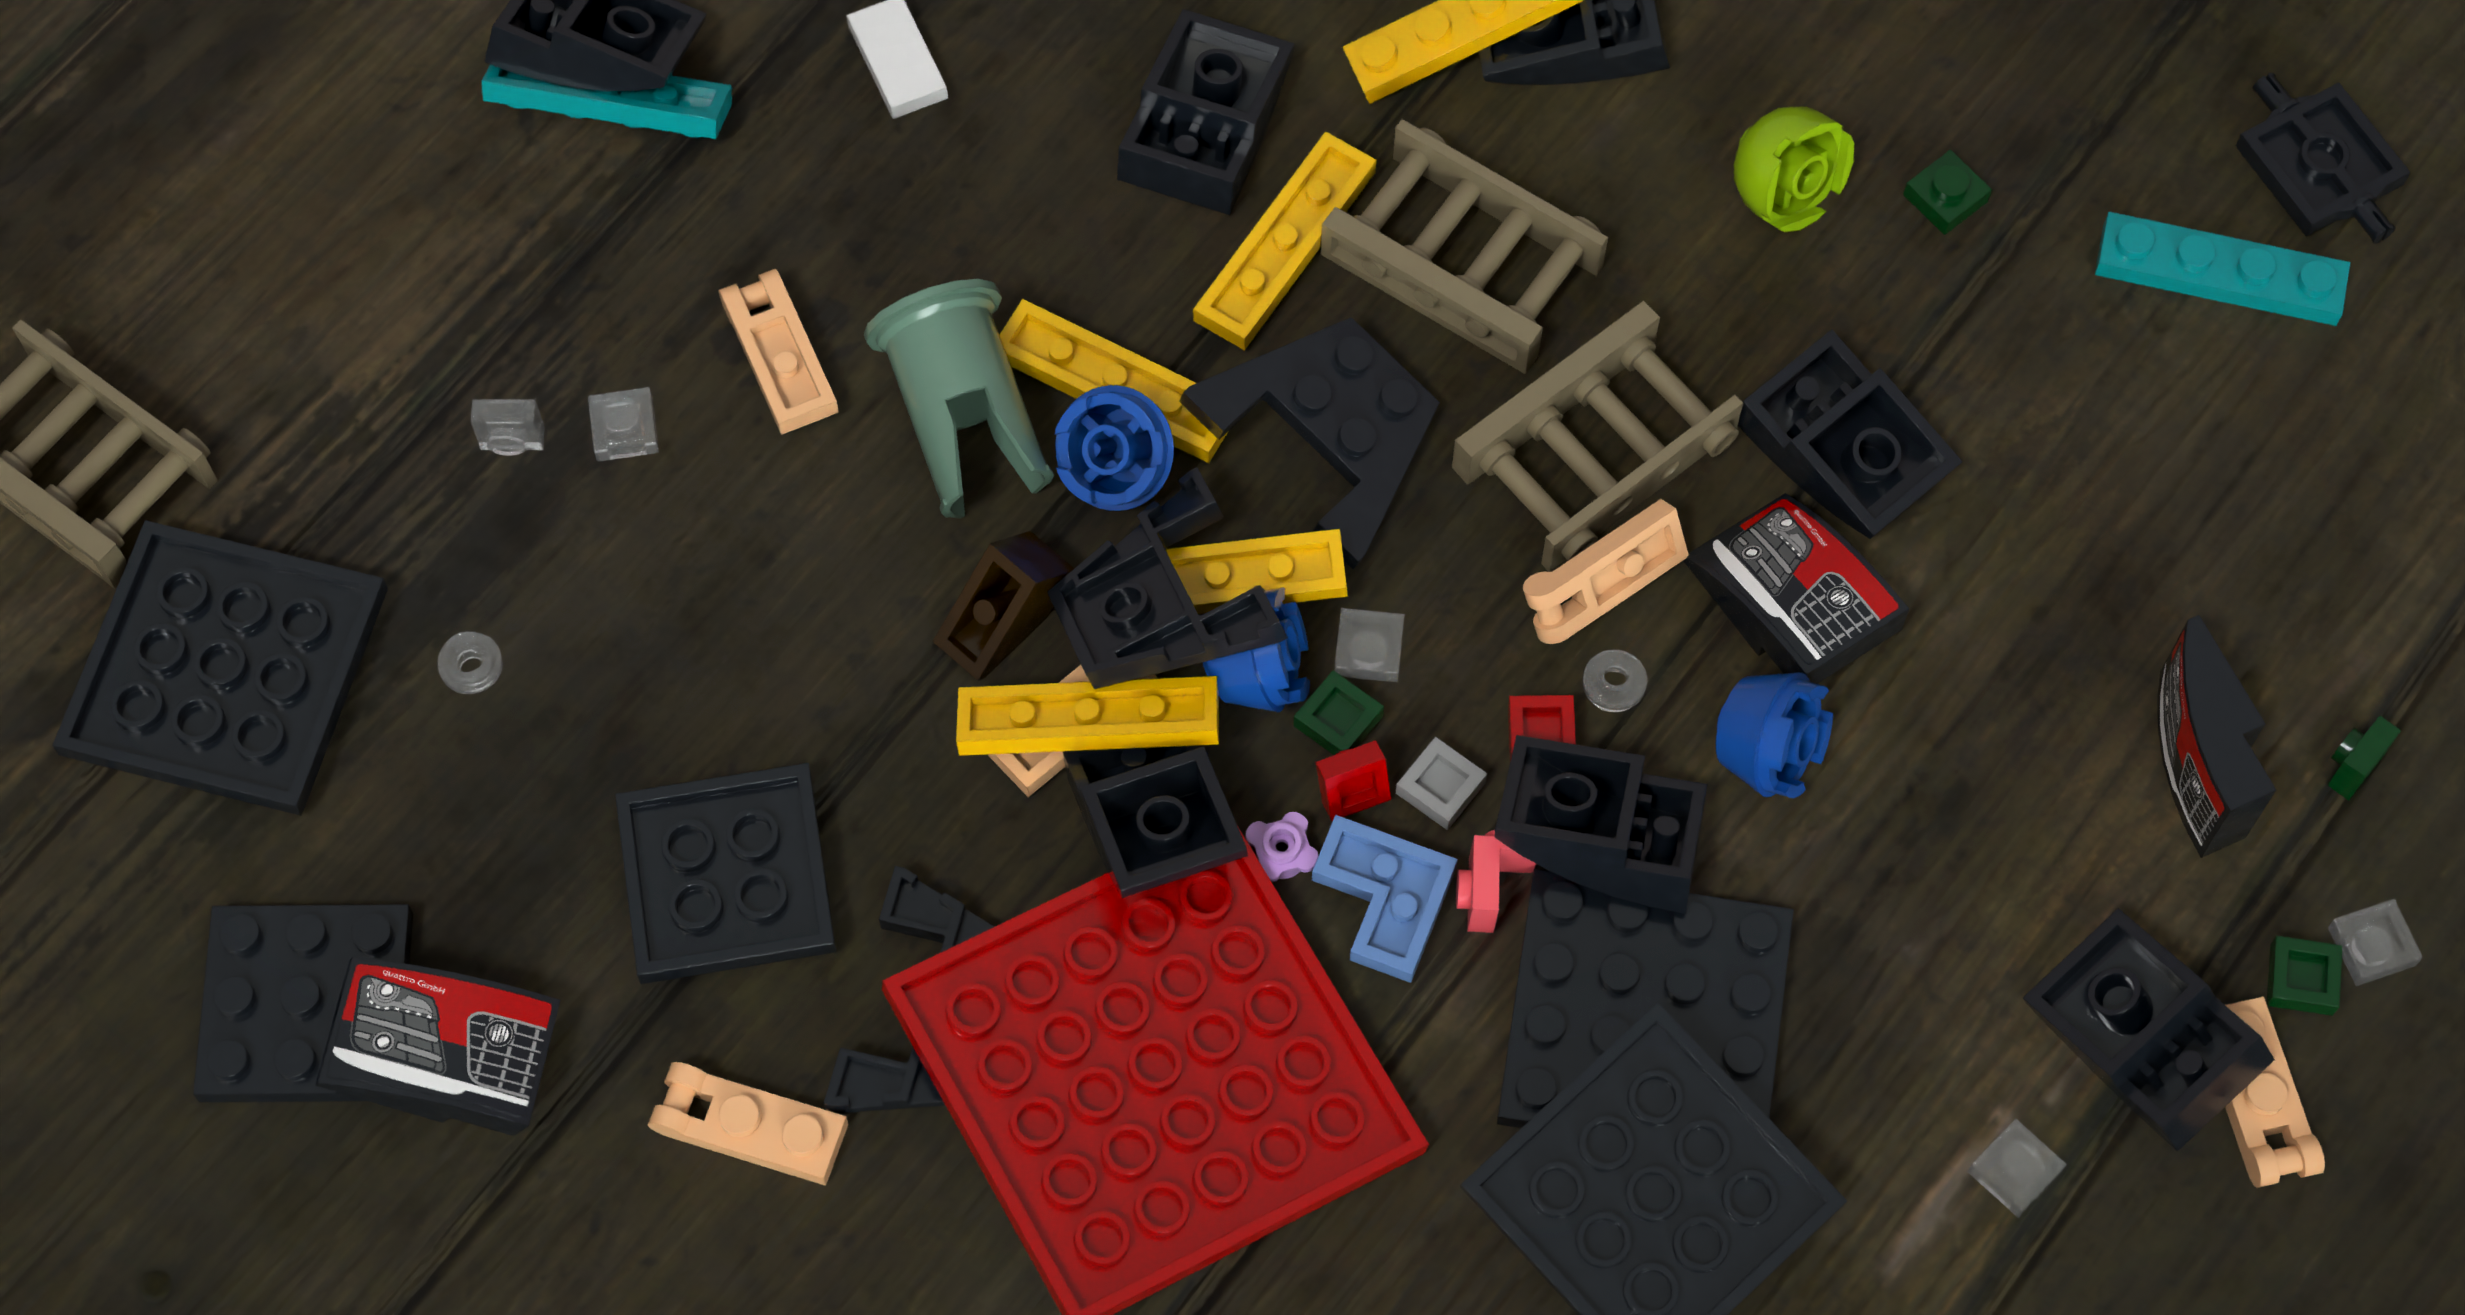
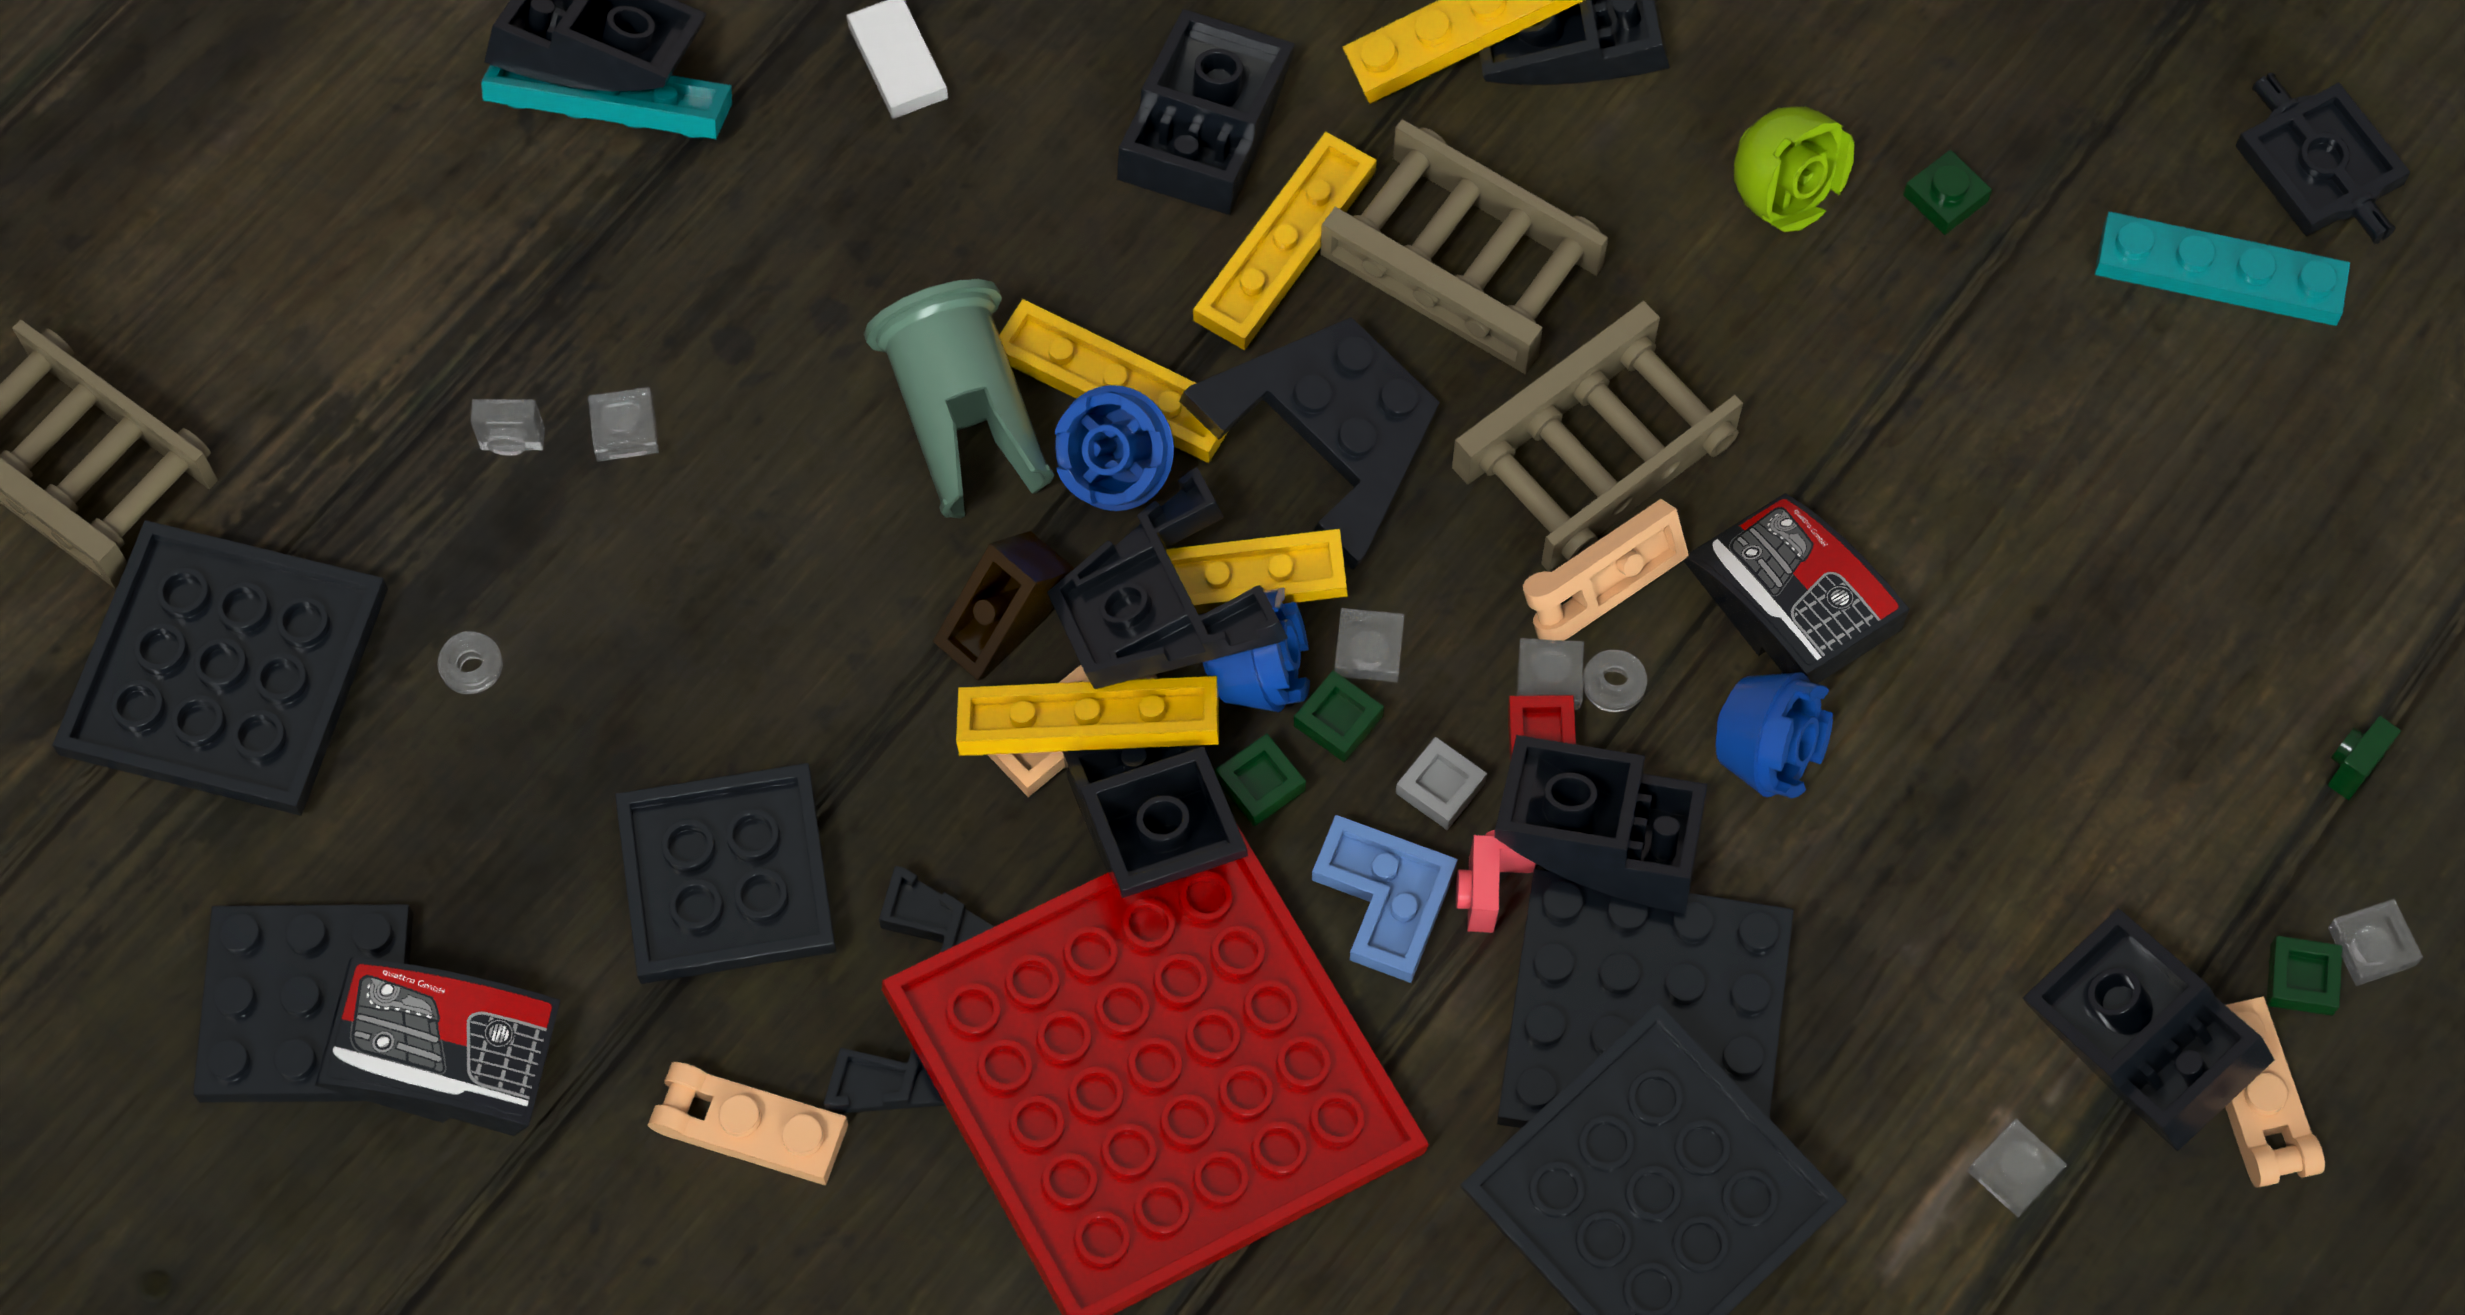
light nougat plate [718,268,839,435] -> none
lavender plate [1246,812,1318,882] -> none
red plate [1316,740,1391,821] -> none
black slope [1738,329,1963,539] -> none
black slope [2157,615,2276,858] -> none
none -> dark green plate [1215,734,1306,827]
none -> clear plate [1517,638,1584,710]

